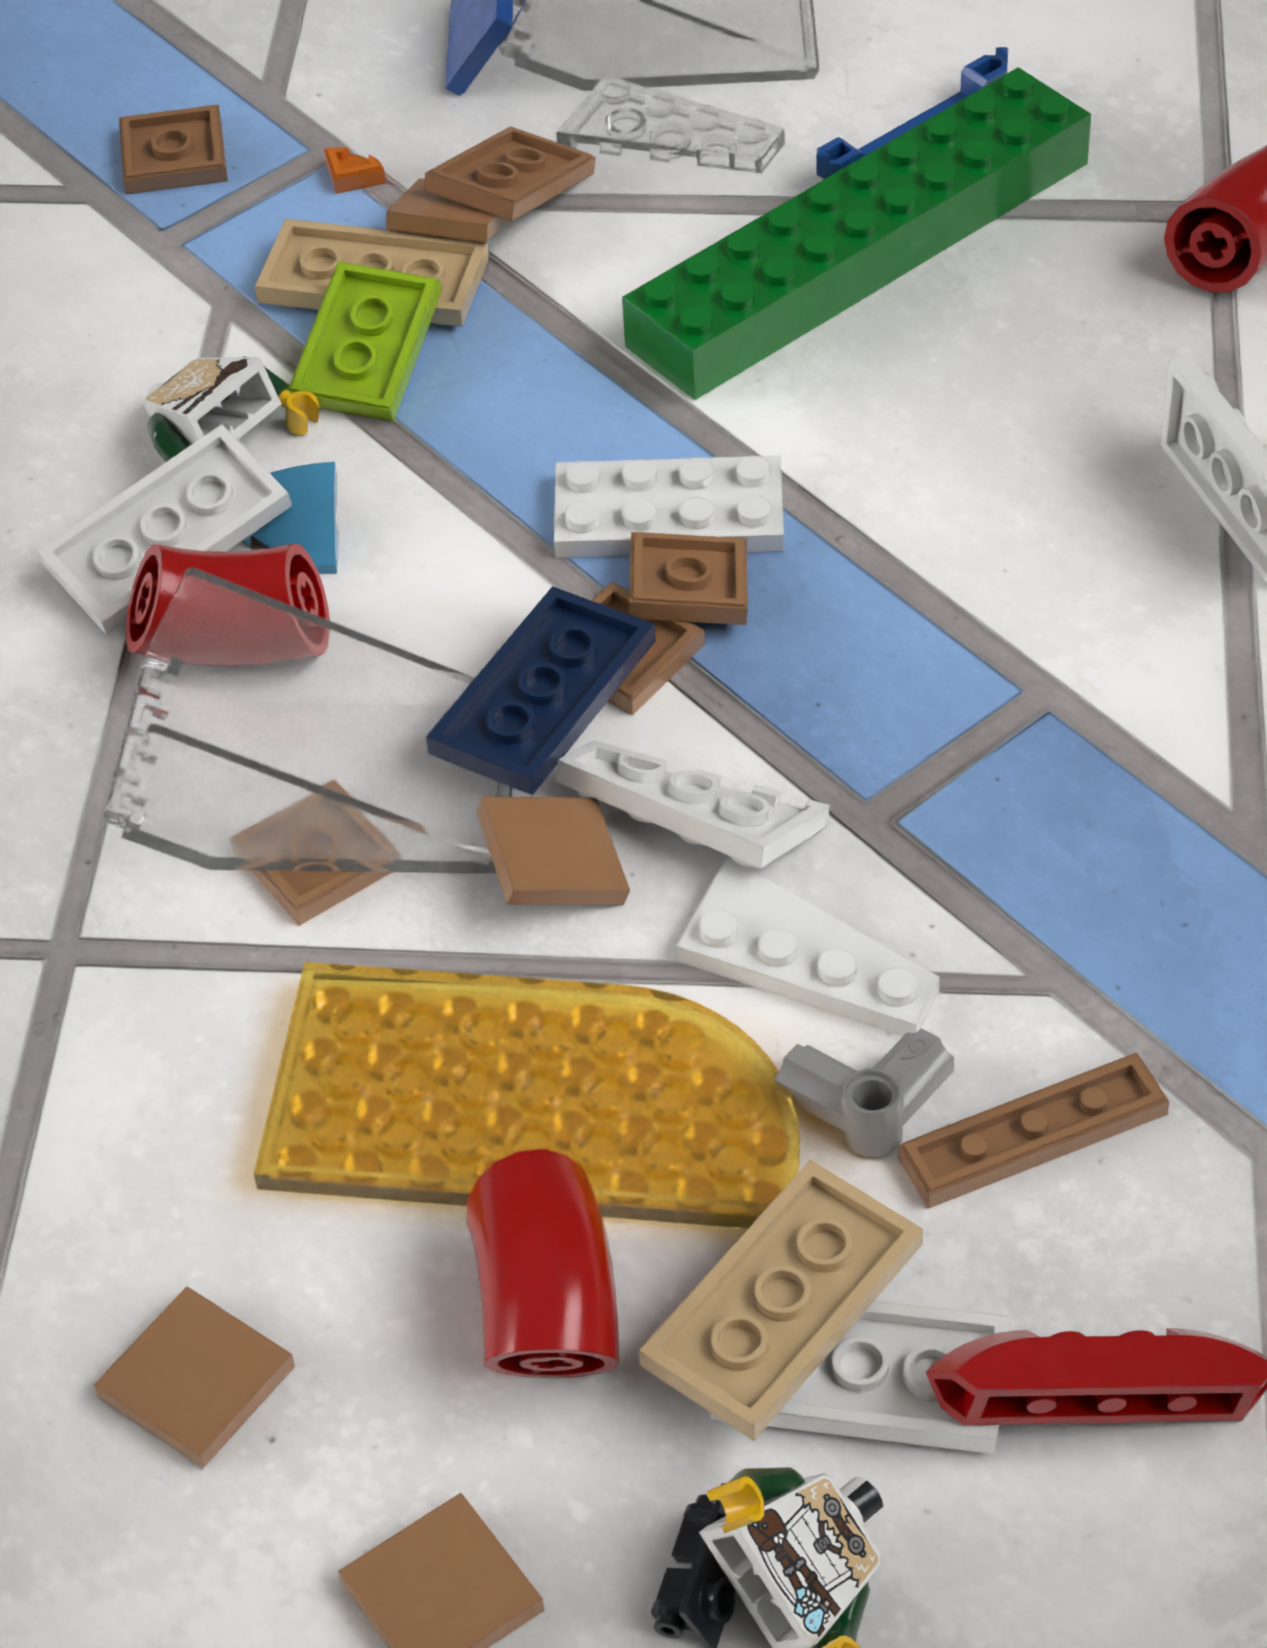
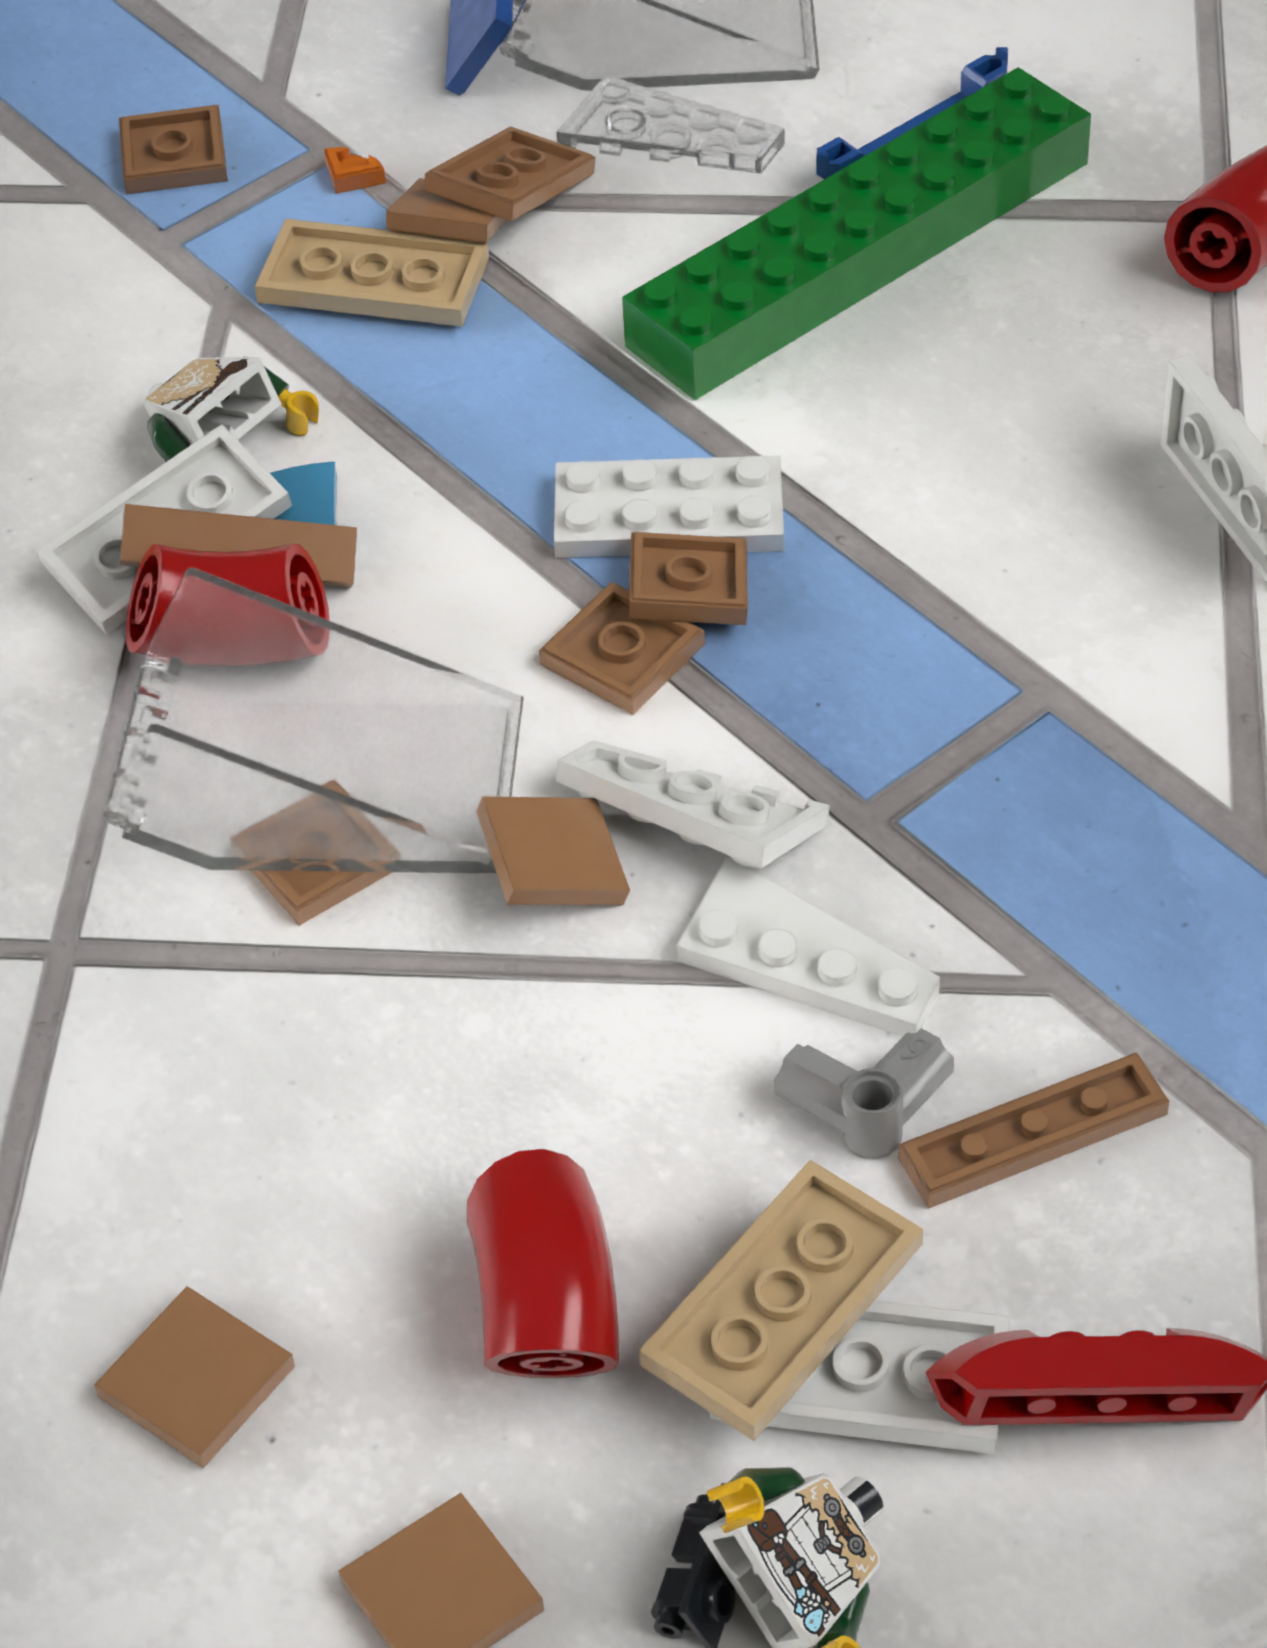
clear yellow plate [254,962,800,1229] -> none
lime tile [288,261,442,422] -> none
dark blue plate [426,586,656,795] -> none
none -> medium nougat tile [119,504,357,588]

